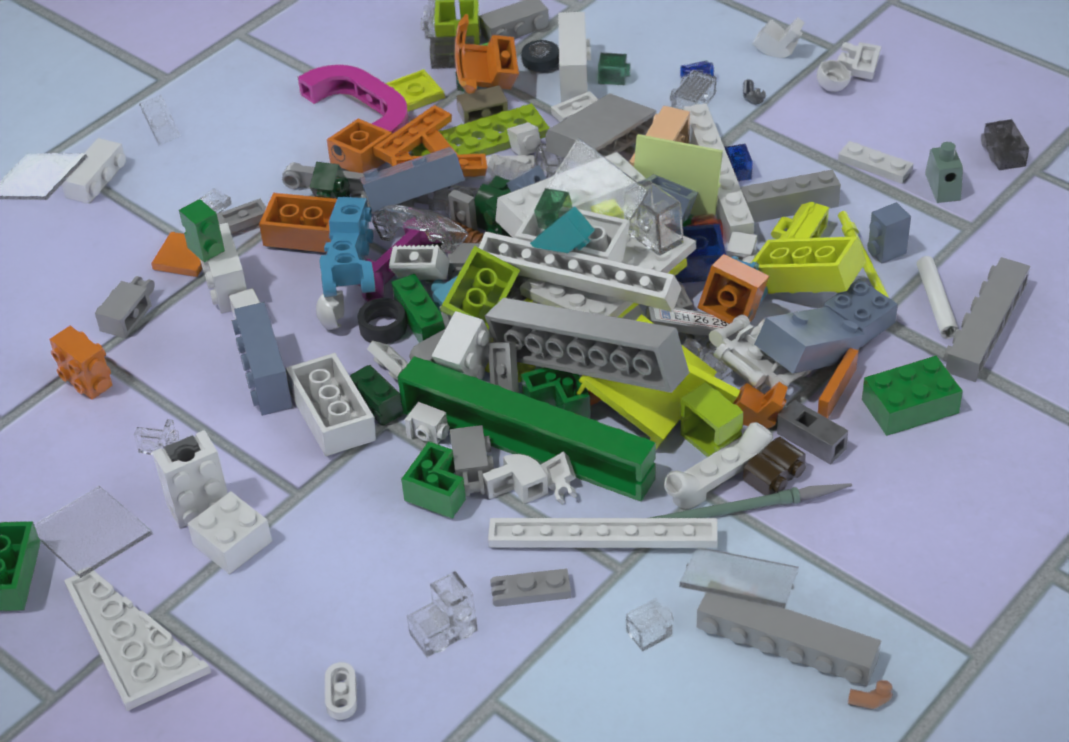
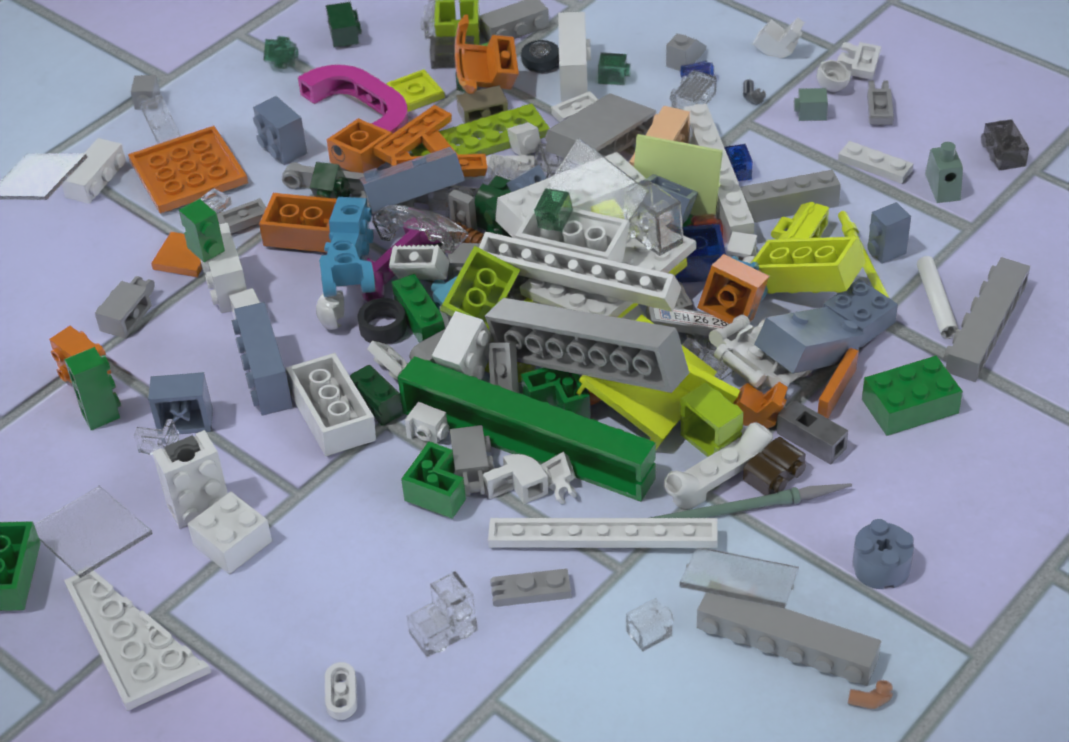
teal slope [530,206,595,253] -> none
none -> green brick [64,347,121,430]
none -> orange plate [128,125,248,213]
none -> light grey brick [131,75,161,110]
none -> sand blue brick [148,372,213,436]
none -> sand blue brick [253,96,307,165]
none -> clear green brick [263,36,299,69]
none -> dark green brick [325,1,362,47]
none -> light grey slope [666,33,706,73]
none -> sand green brick [794,88,828,121]
none -> sand blue brick [852,519,914,589]
none -> light grey hinge [867,80,893,125]

